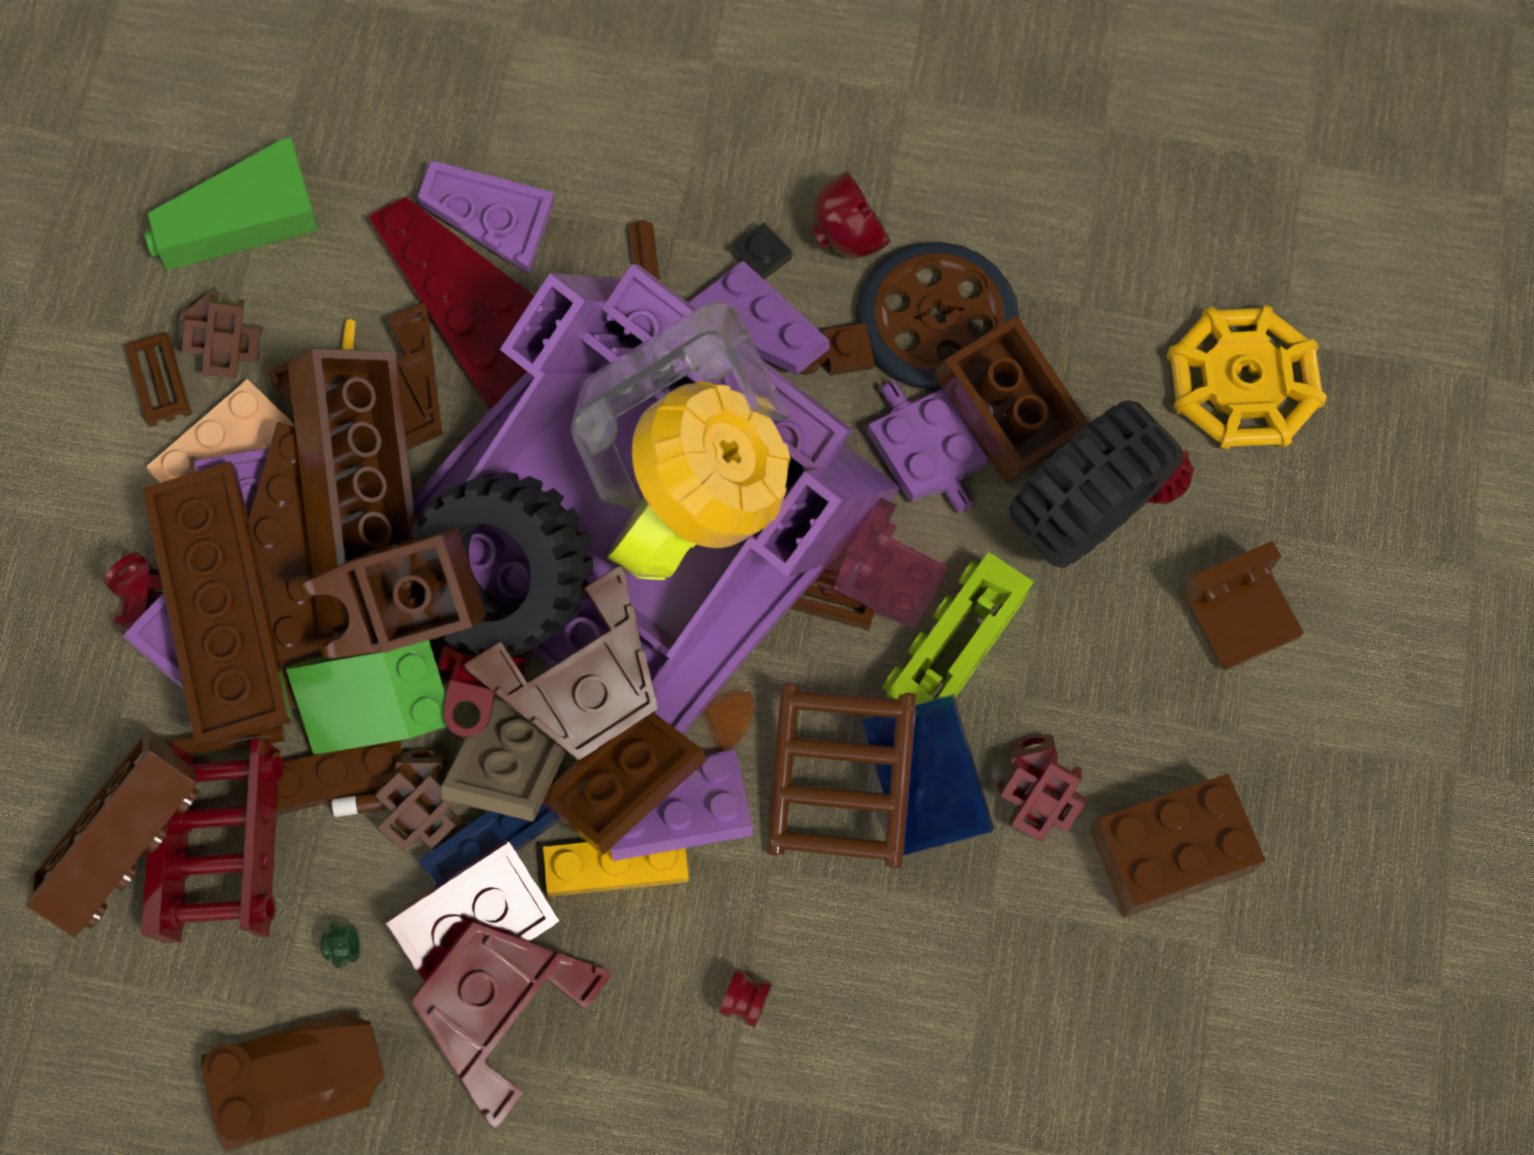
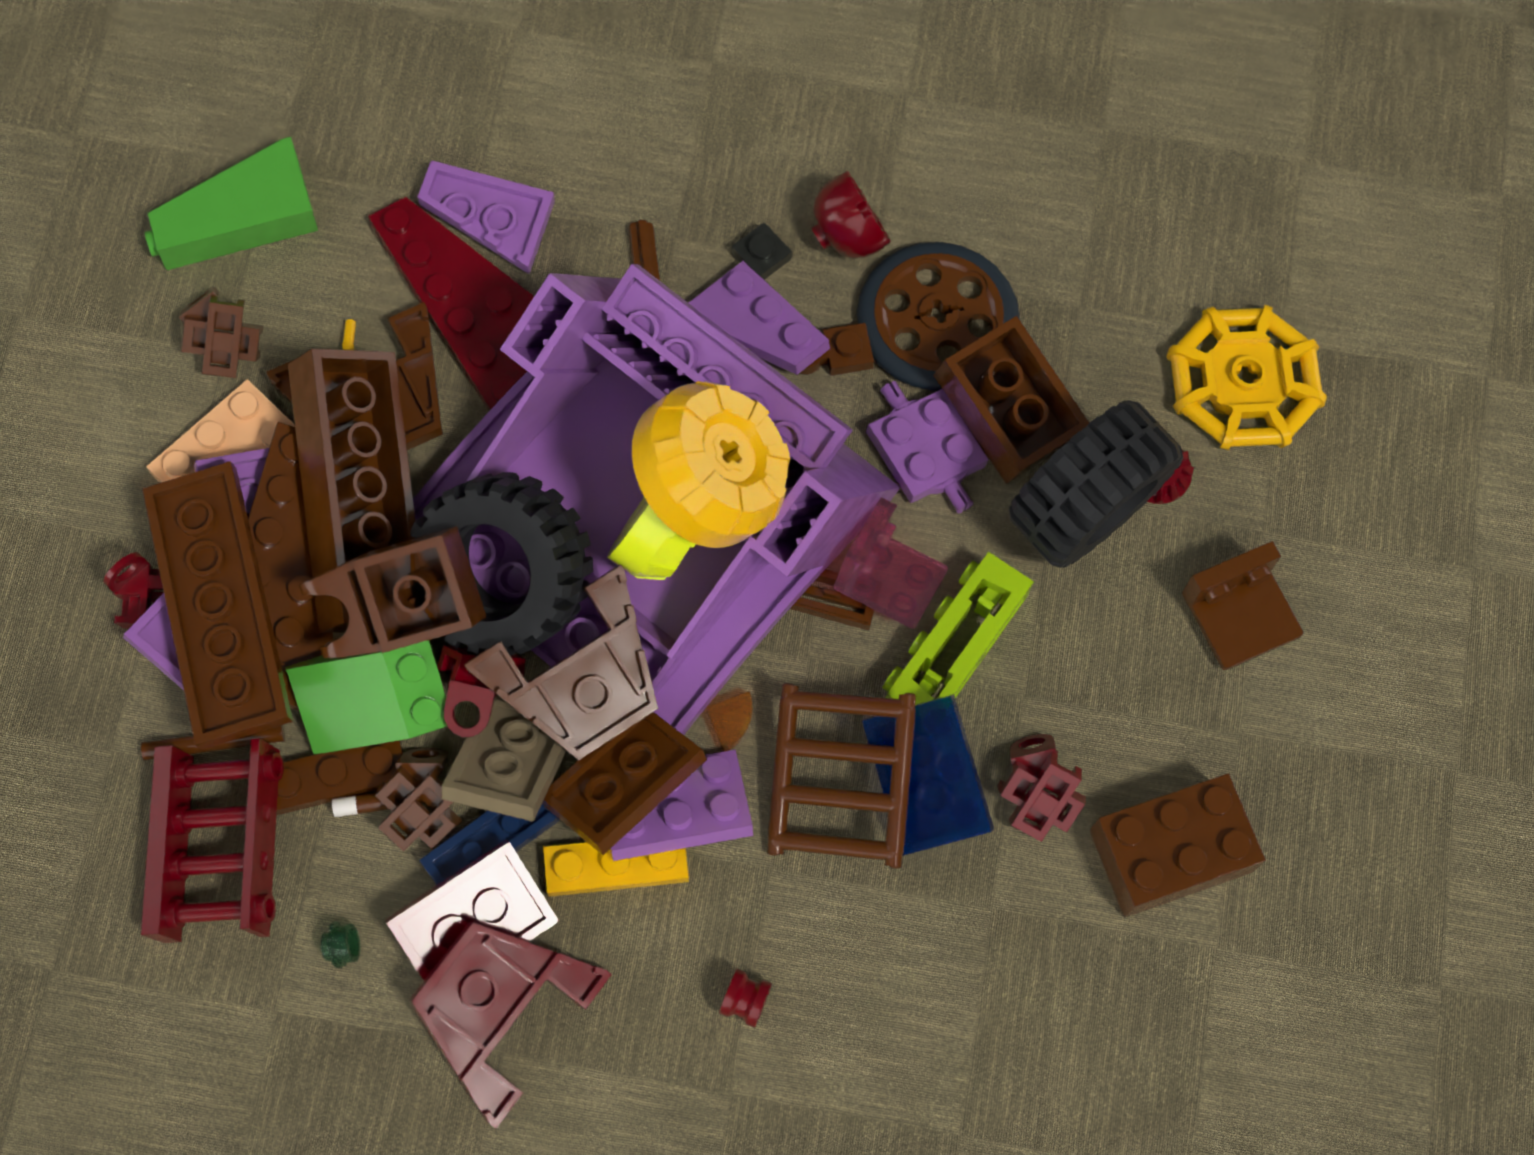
reddish brown slope [26,729,198,938] -> none
reddish brown tile [125,332,193,427] -> none
reddish brown slope [201,1012,385,1152] -> none
clear windscreen [571,301,789,509] -> none

